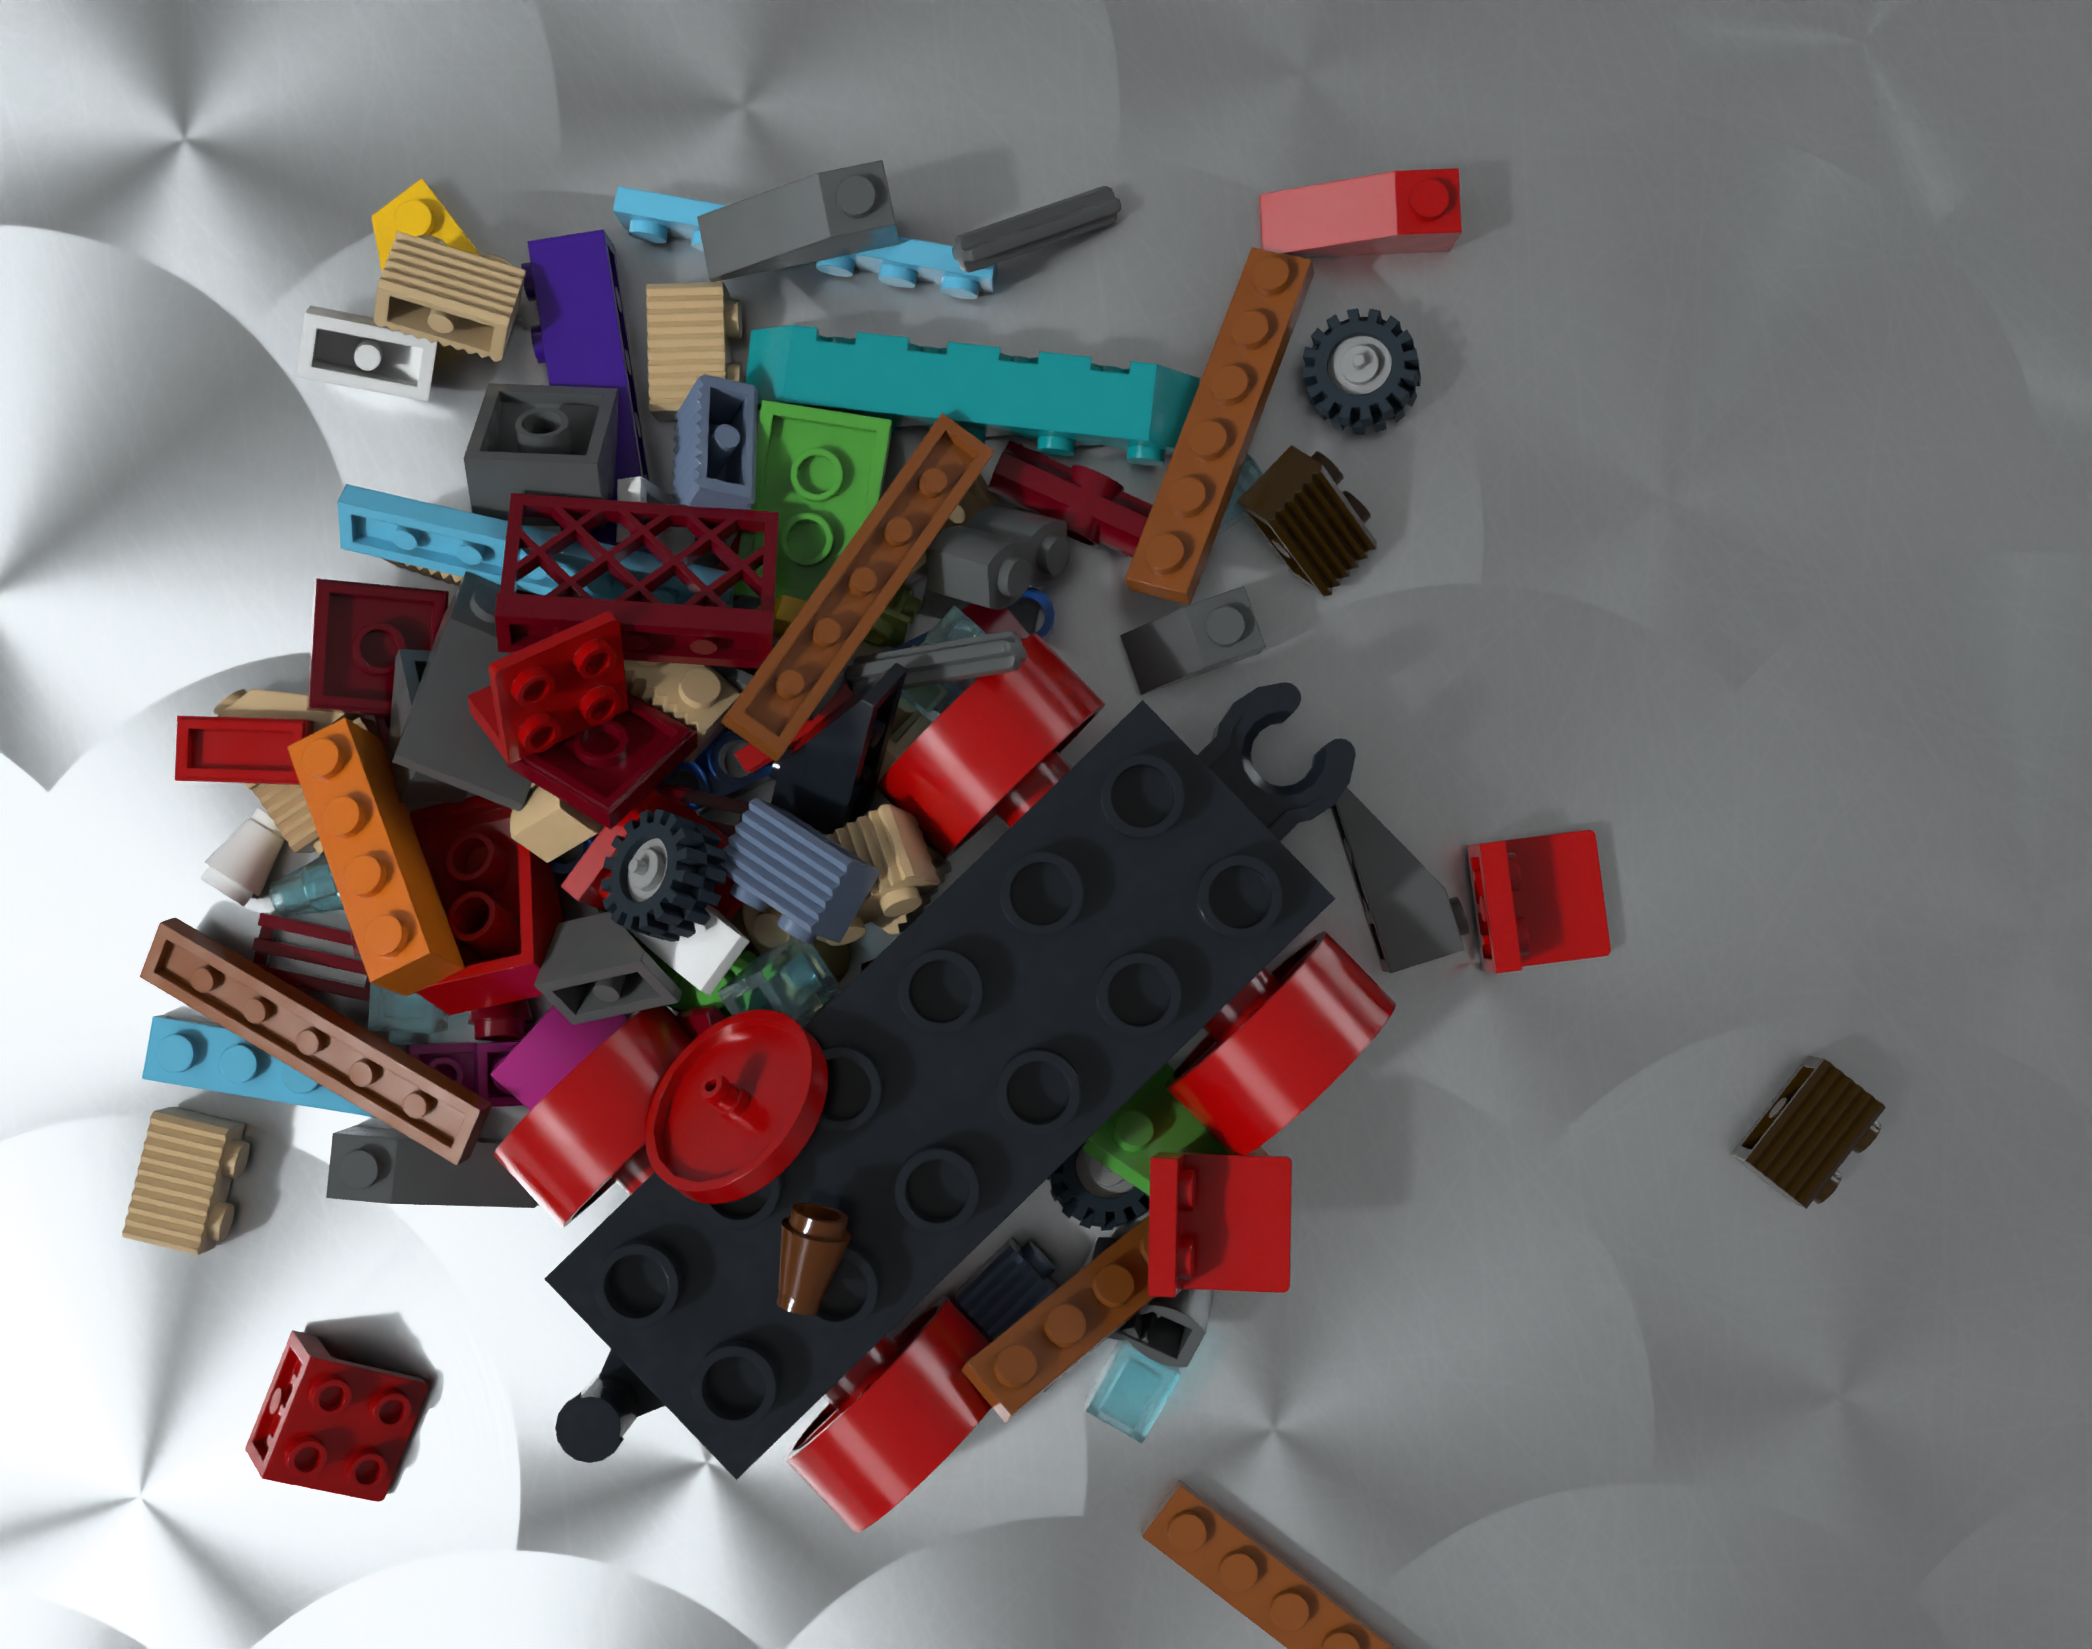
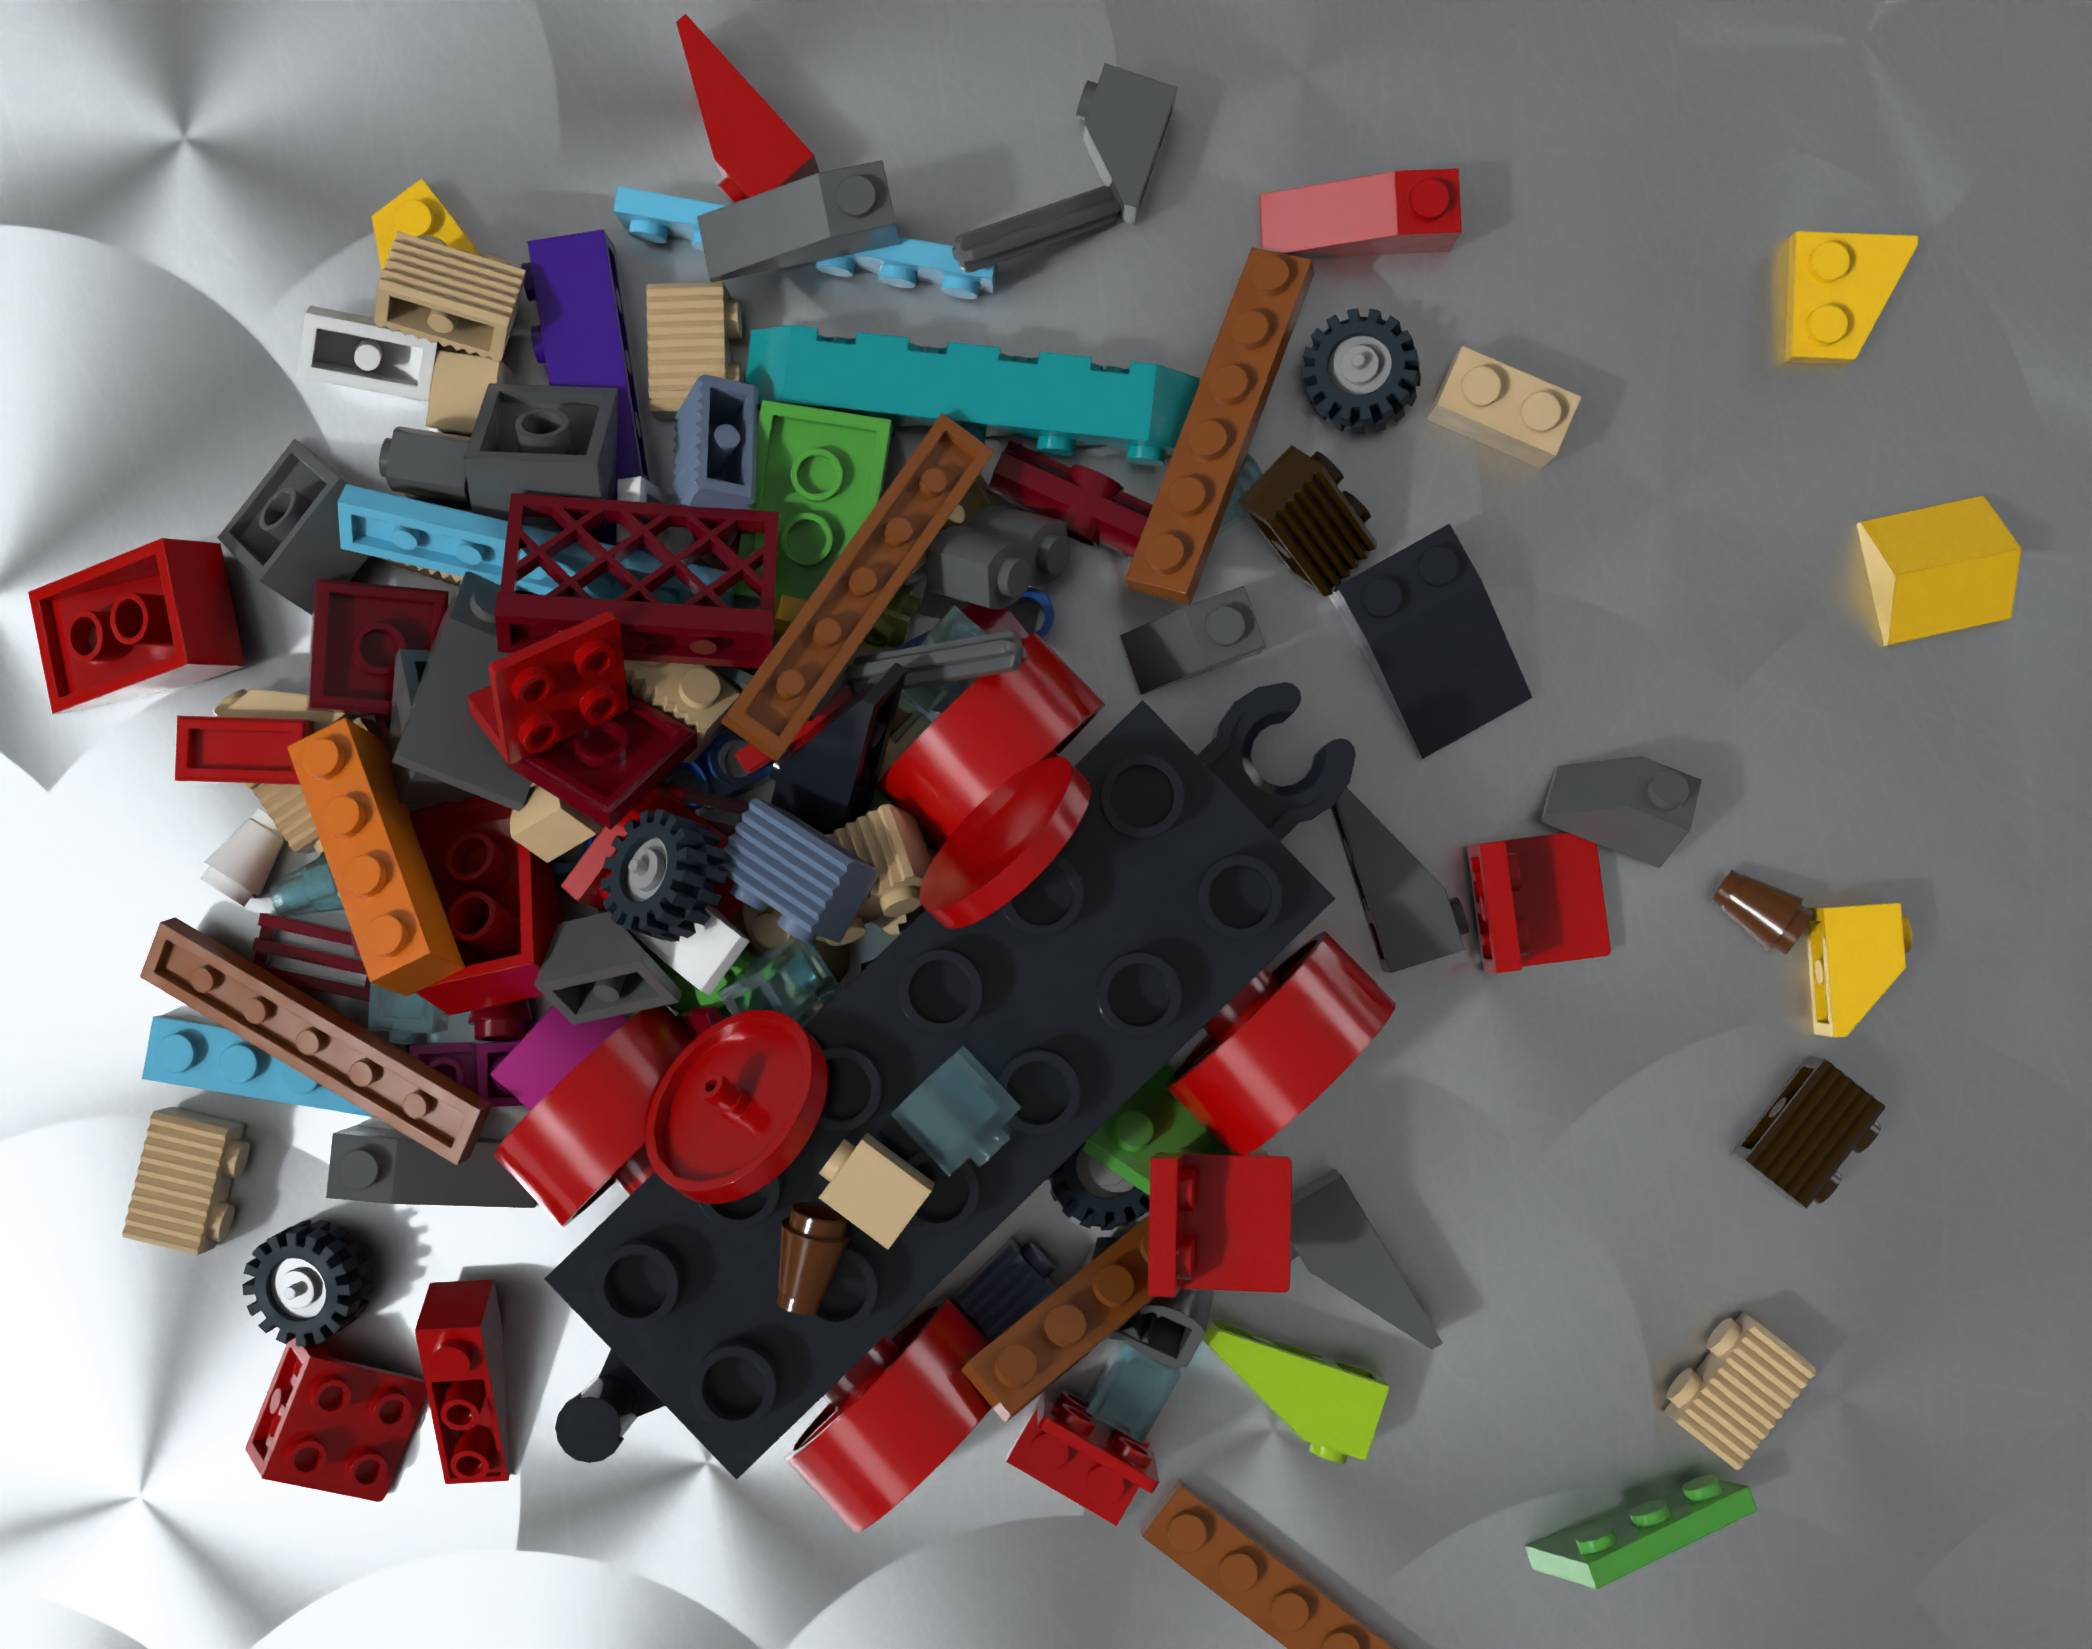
none -> red slope [28,538,245,714]
none -> dark grey slope [218,438,371,615]
none -> black wheel [242,1220,374,1347]
none -> dark grey brick [379,426,472,511]
none -> red slope [415,1279,510,1484]
none -> tan brick [425,349,513,437]
none -> red slope [676,14,820,204]
none -> tan brick [819,1133,935,1250]
none -> clear light blue brick [891,1045,1022,1176]
none -> red piece [919,757,1091,929]
none -> red bracket [1006,1391,1159,1526]
none -> dark grey slope [1076,63,1178,225]
none -> lime slope [1203,1317,1390,1464]
none -> dark grey slope [1291,1169,1443,1350]
none -> black slope [1329,523,1533,760]
none -> tan brick [1426,346,1581,469]
none -> bright green wing [1525,1475,1758,1589]
none -> dark grey slope [1540,756,1702,868]
none -> tan brick [1664,1312,1817,1471]
none -> reddish brown cone [1711,869,1814,955]
none -> yellow wing [1785,231,1918,364]
none -> yellow slope [1806,903,1912,1038]
none -> yellow slope [1856,495,2022,646]

